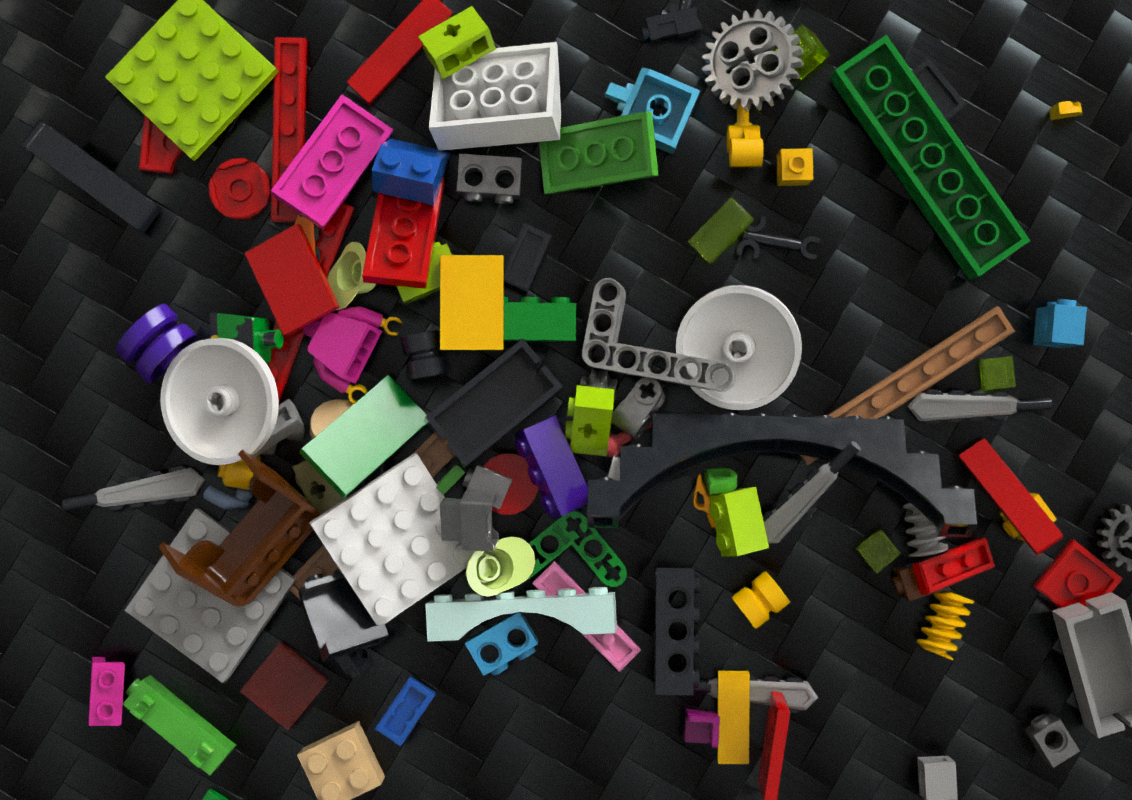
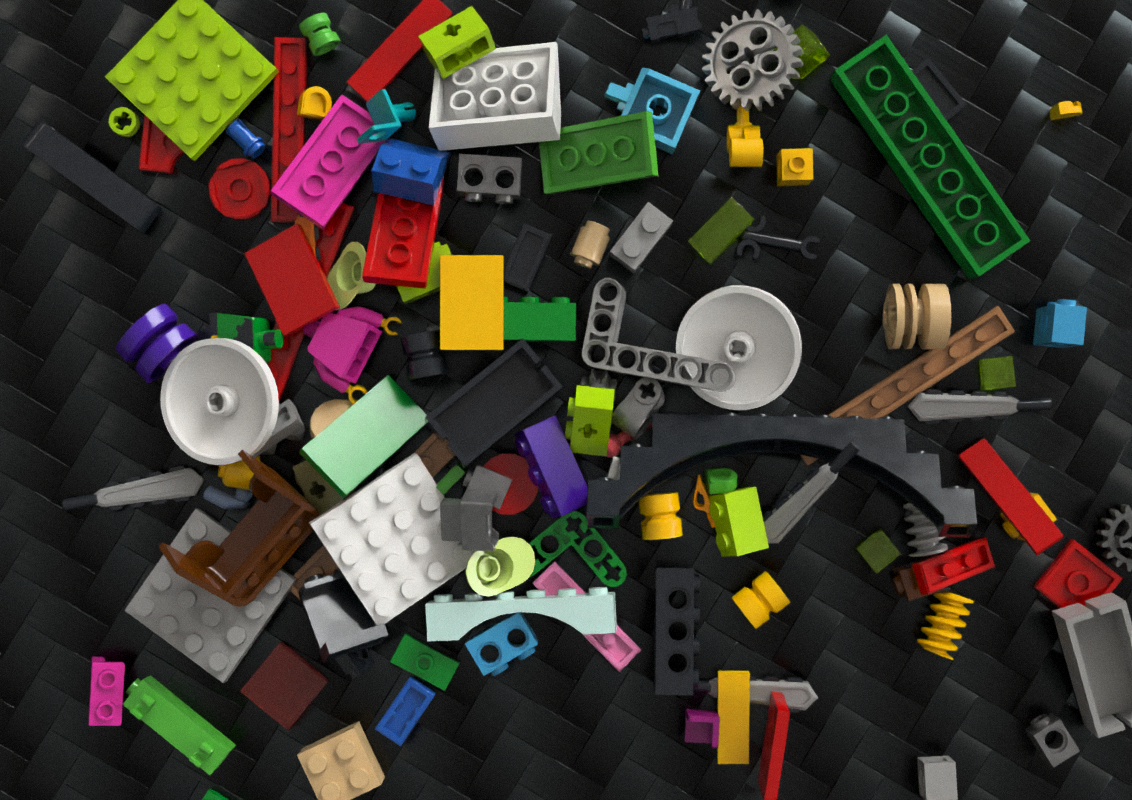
none -> lime bush [109,107,140,137]
none -> blue pin [226,119,266,159]
none -> yellow tile [297,86,332,121]
none -> bright green wheel [299,12,341,56]
none -> teal bracket [357,89,416,144]
none -> green plate [390,633,460,691]
none -> tan brick [571,221,610,269]
none -> light grey brick [609,202,673,274]
none -> yellow wheel [639,492,683,540]
none -> tan wheel [883,284,951,349]

